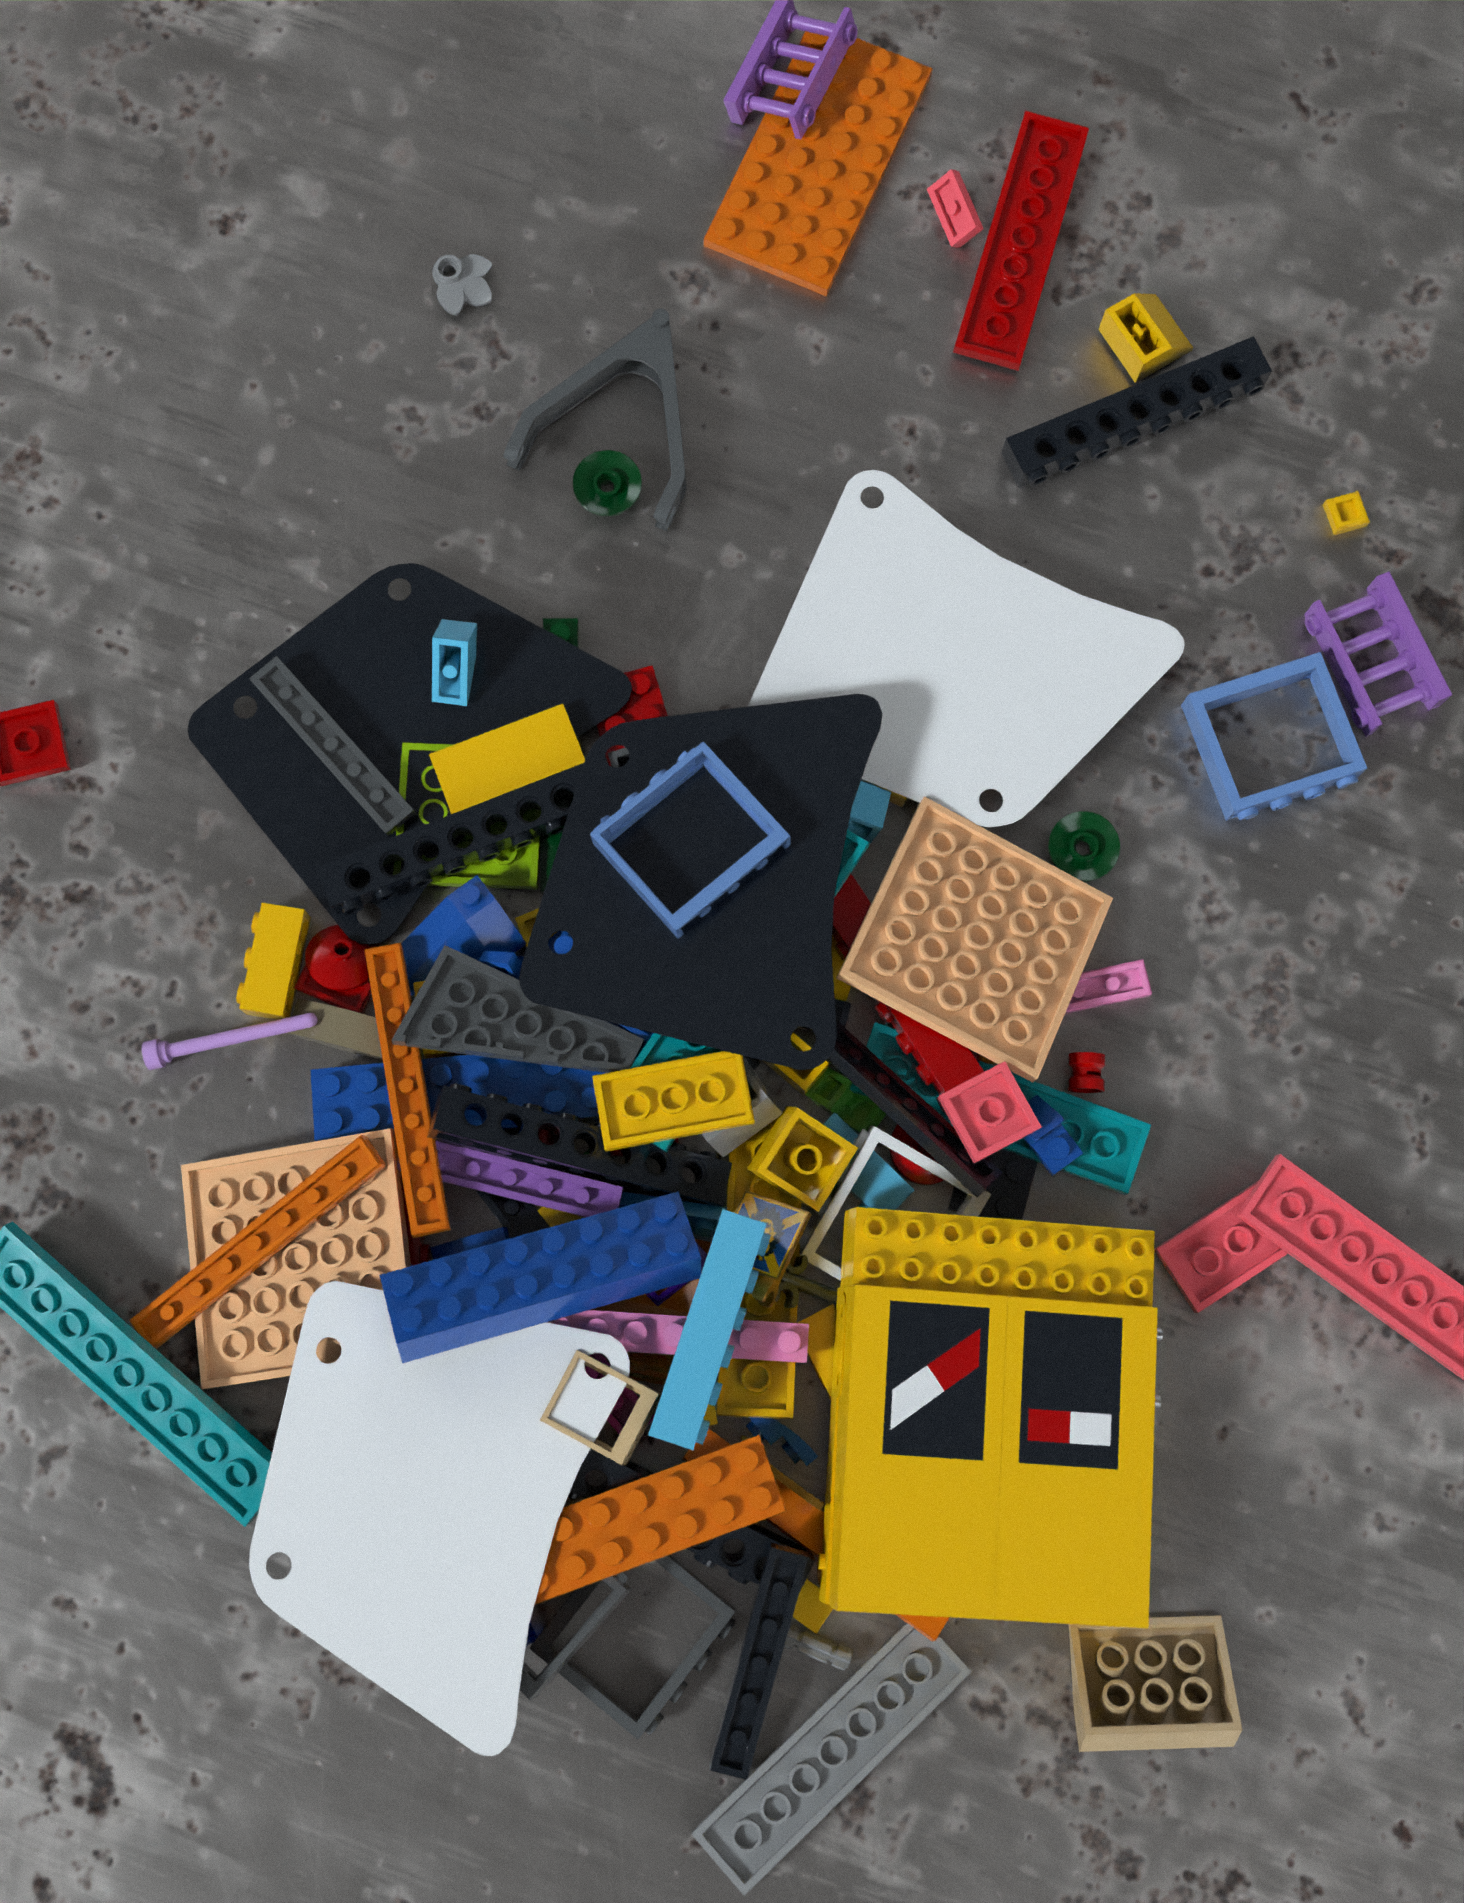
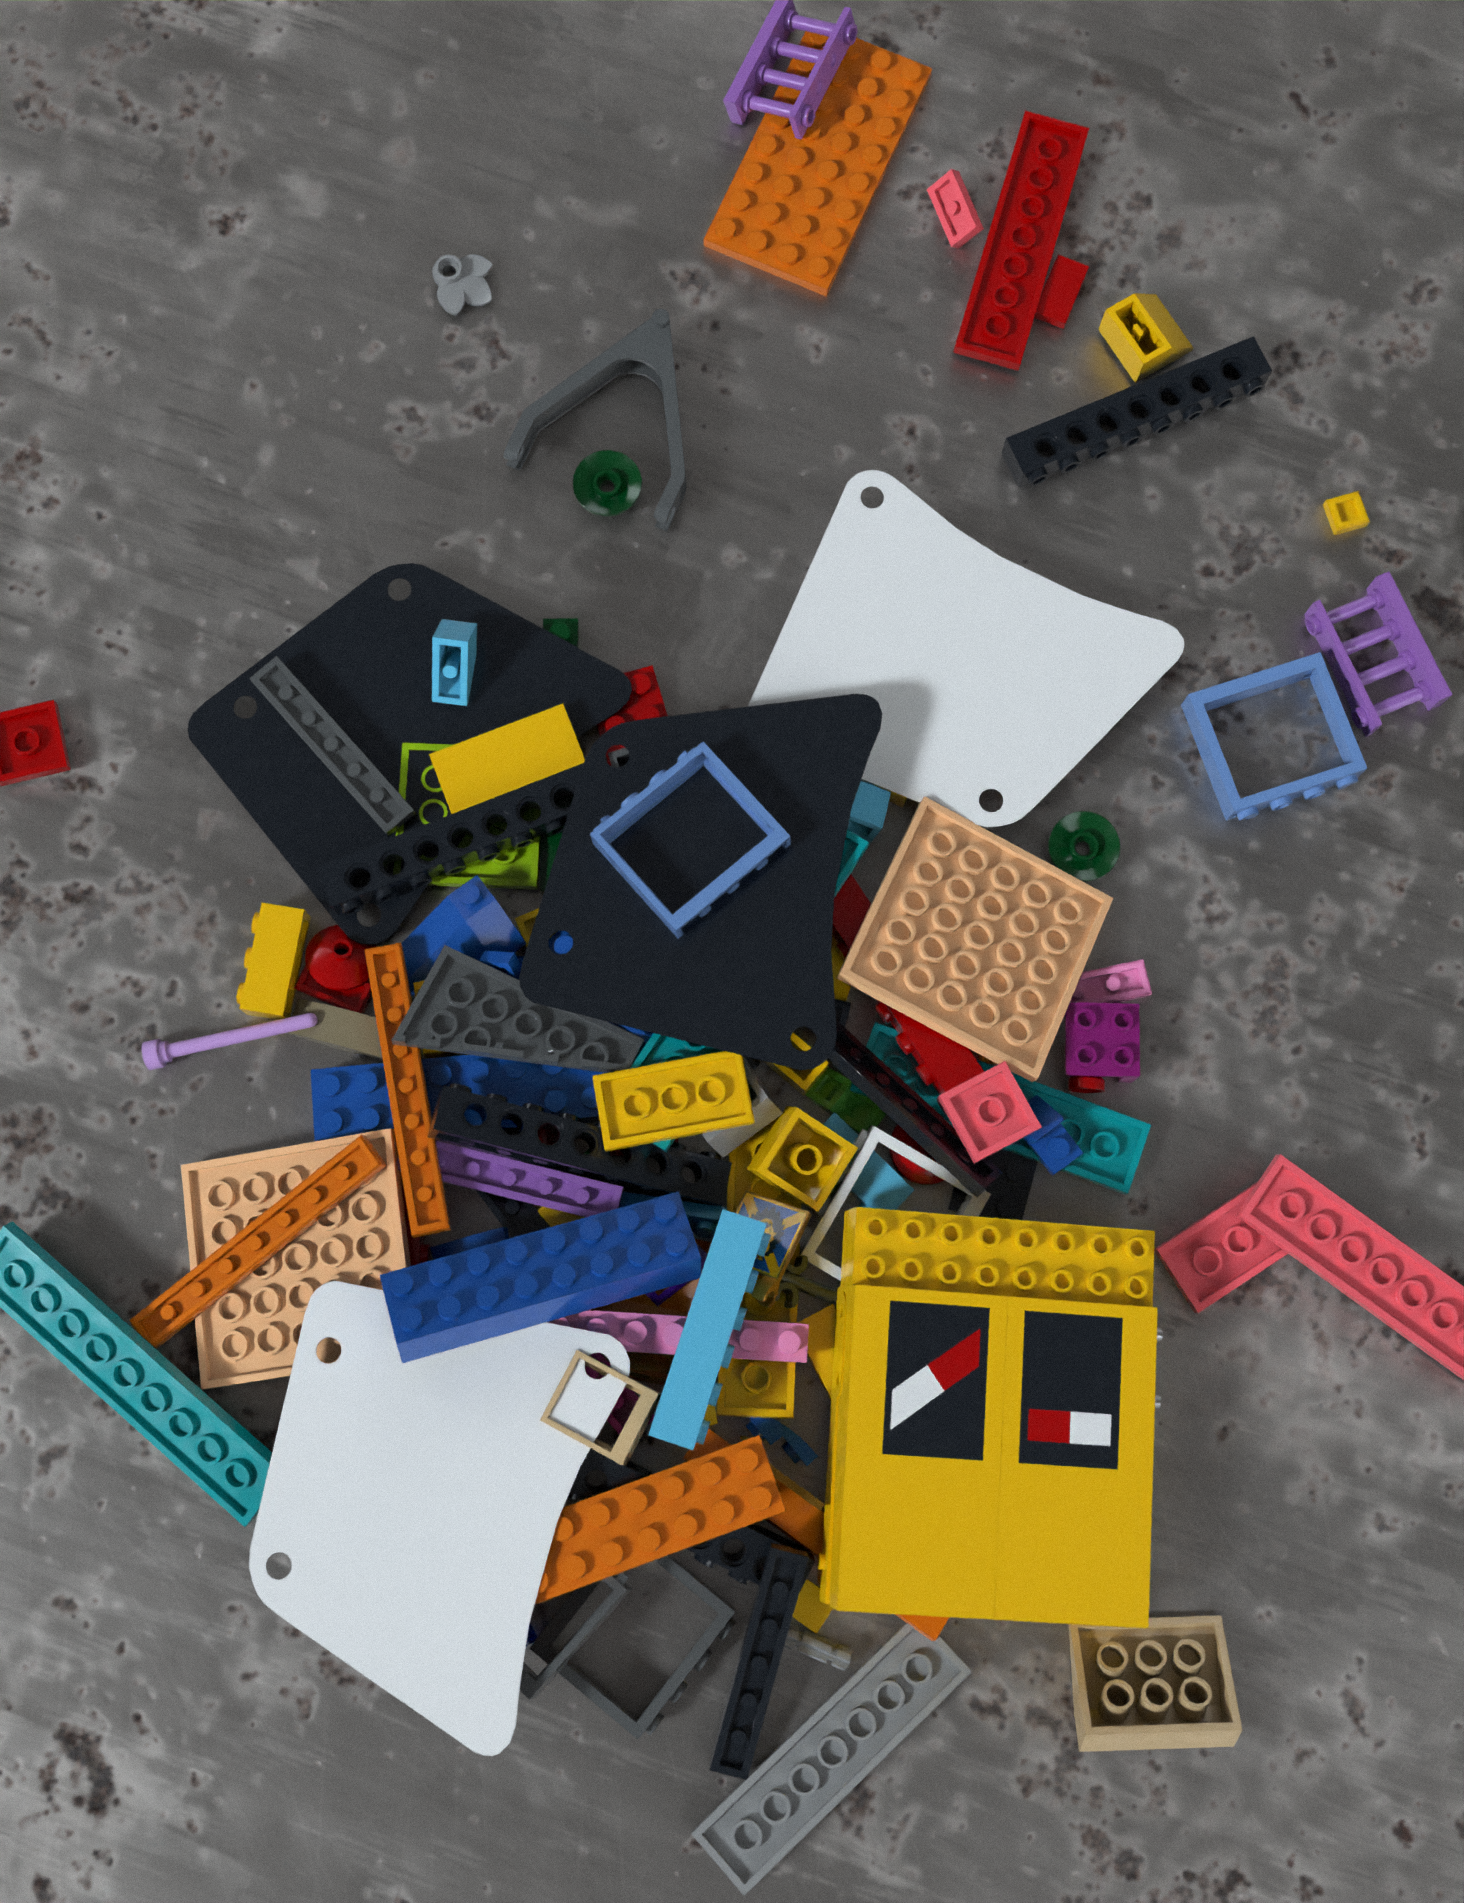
none -> red tile [1034,254,1089,329]
none -> magenta bracket [1065,1002,1140,1083]

